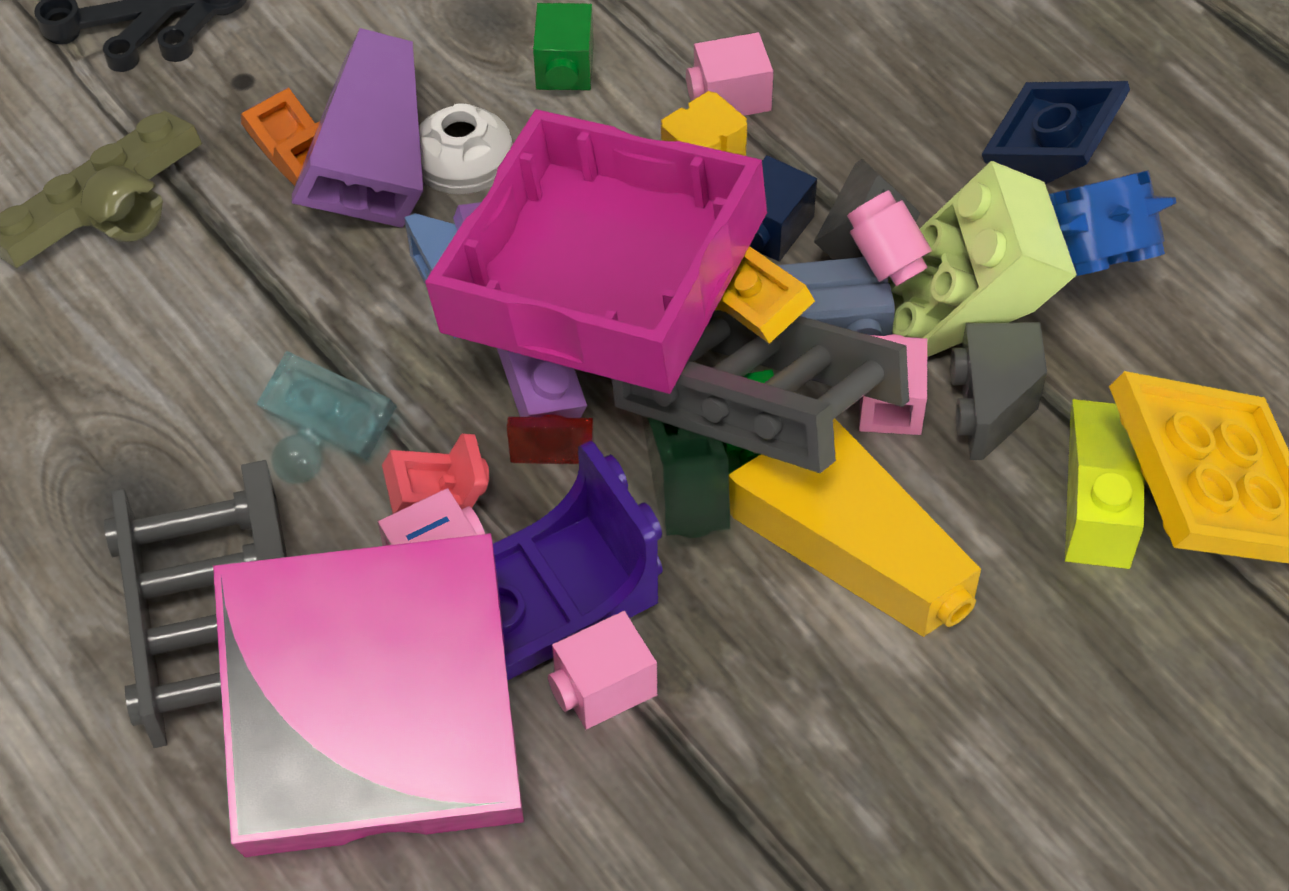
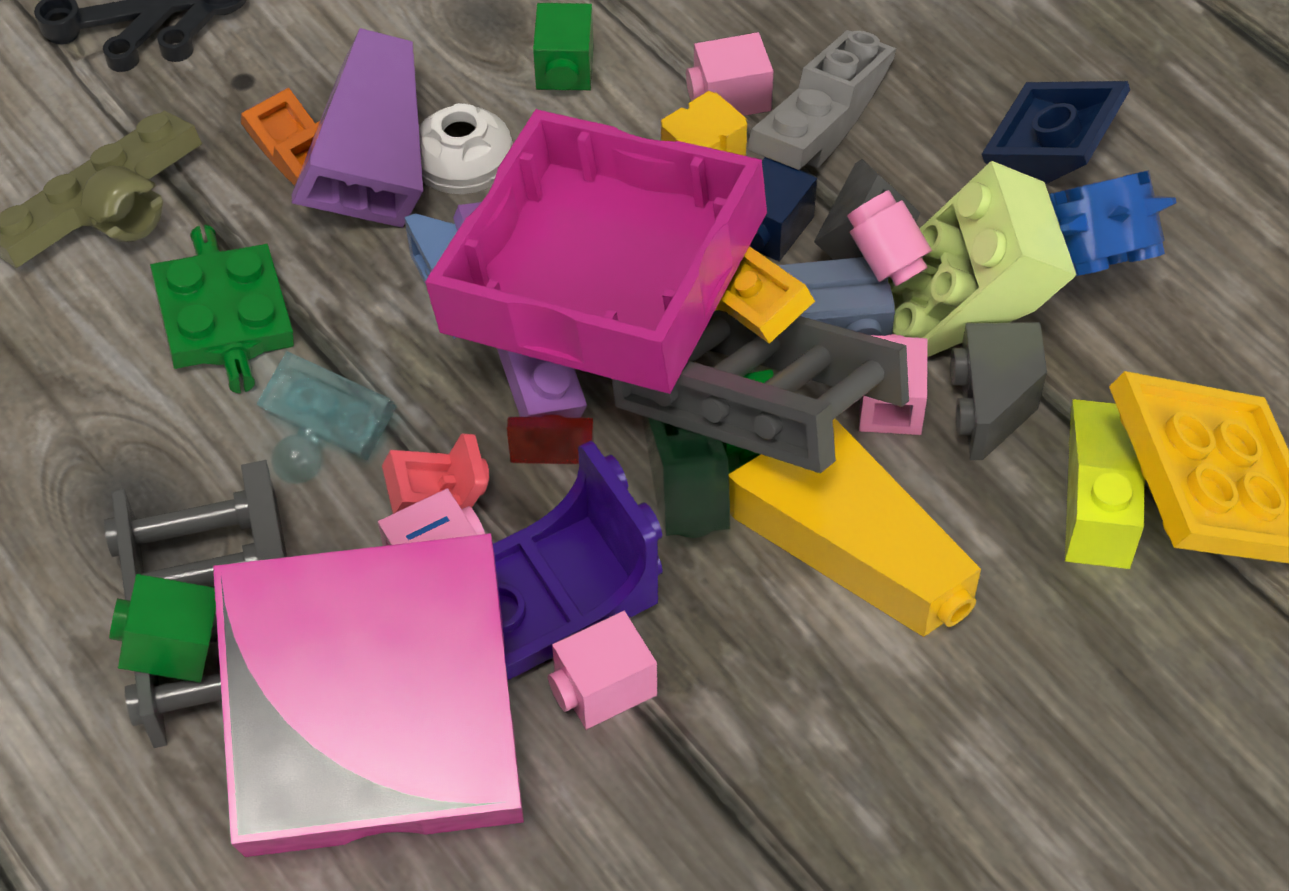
none -> green brick [109,574,216,683]
none -> green plate [150,225,294,393]
none -> light grey slope [747,30,897,170]

